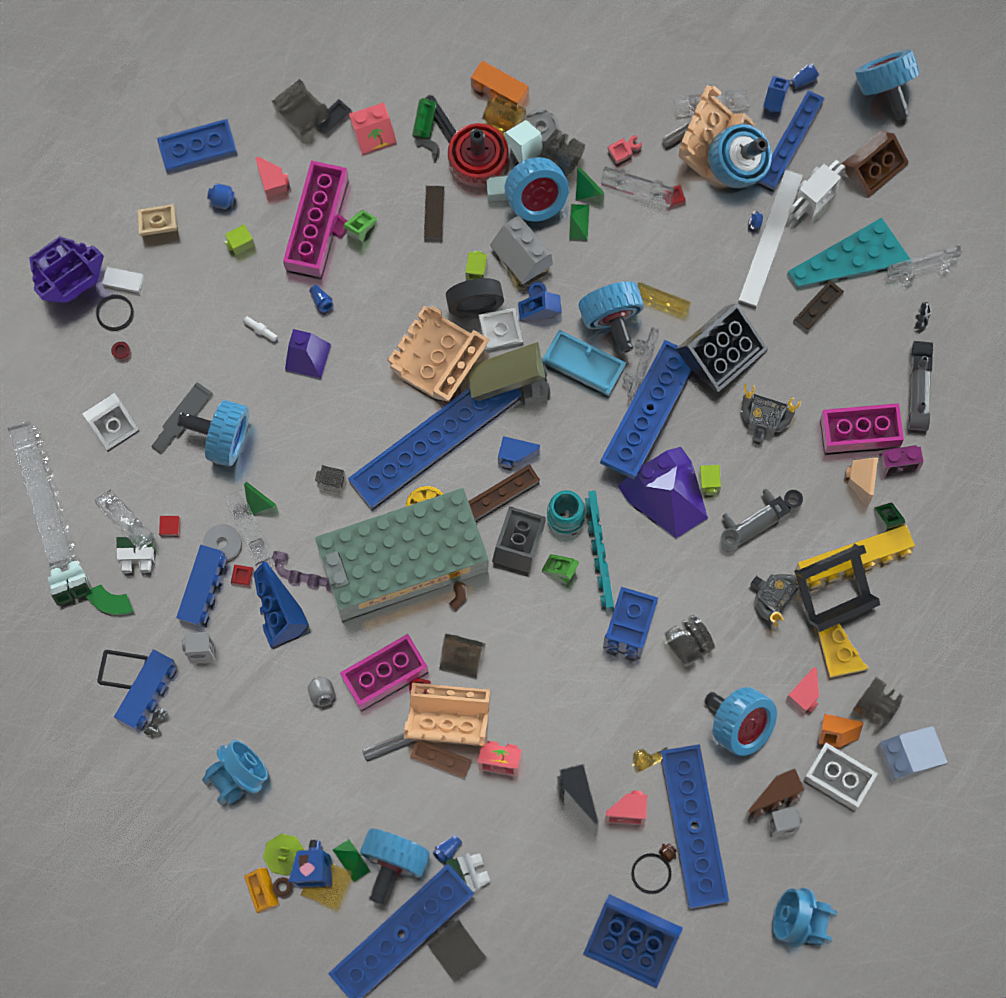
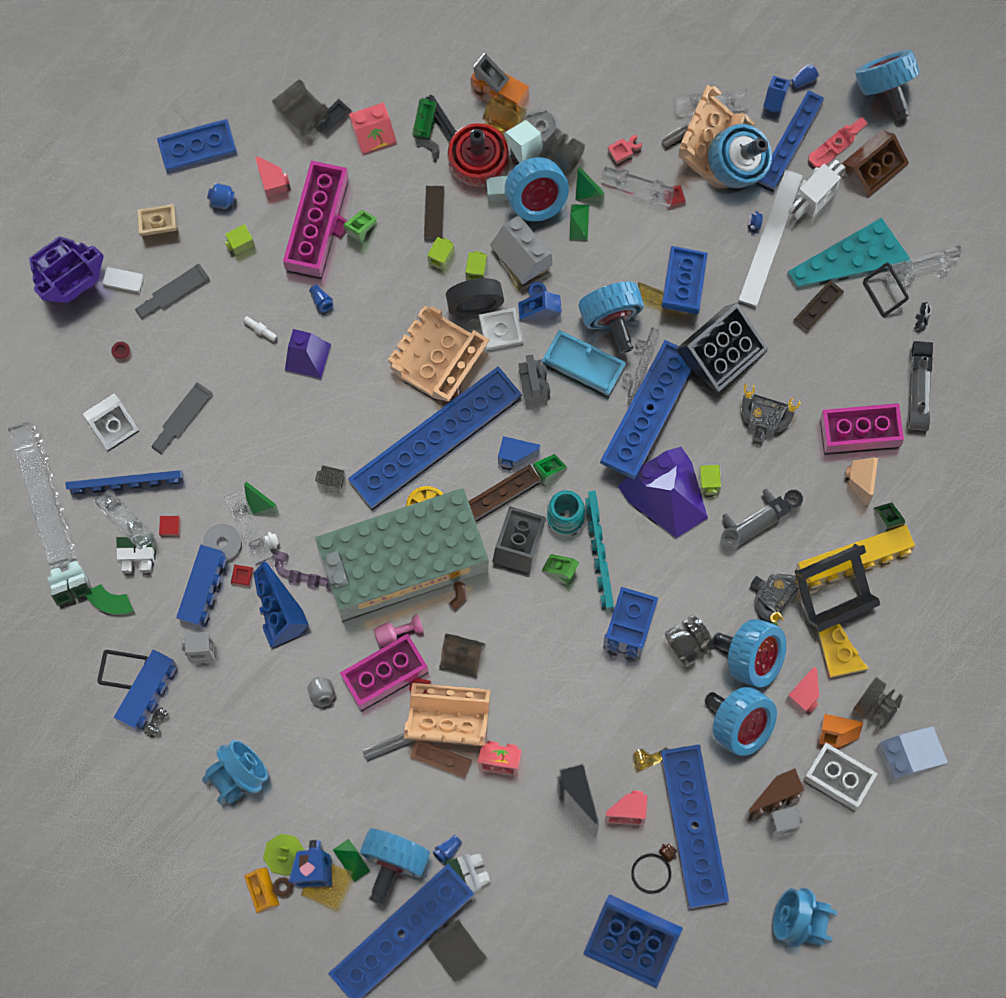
black piece [96,294,134,331] -> none
dark azure wheel [177,400,249,466] -> none
olive slope [469,342,545,401] -> none
magenta window [879,445,924,474] -> none
none -> blue plate [65,470,183,493]
none -> dark grey piece [135,264,210,319]
none -> white plate [263,532,279,550]
none -> bright pink piece [373,614,424,647]
none -> lime brick [427,237,455,270]
none -> dark grey slope [473,53,510,92]
none -> green slope [533,454,567,487]
none -> blue tile [661,246,708,314]
none -> dark azure wheel [712,619,786,688]
none -> coral piece [809,117,868,168]
none -> black piece [863,262,909,316]

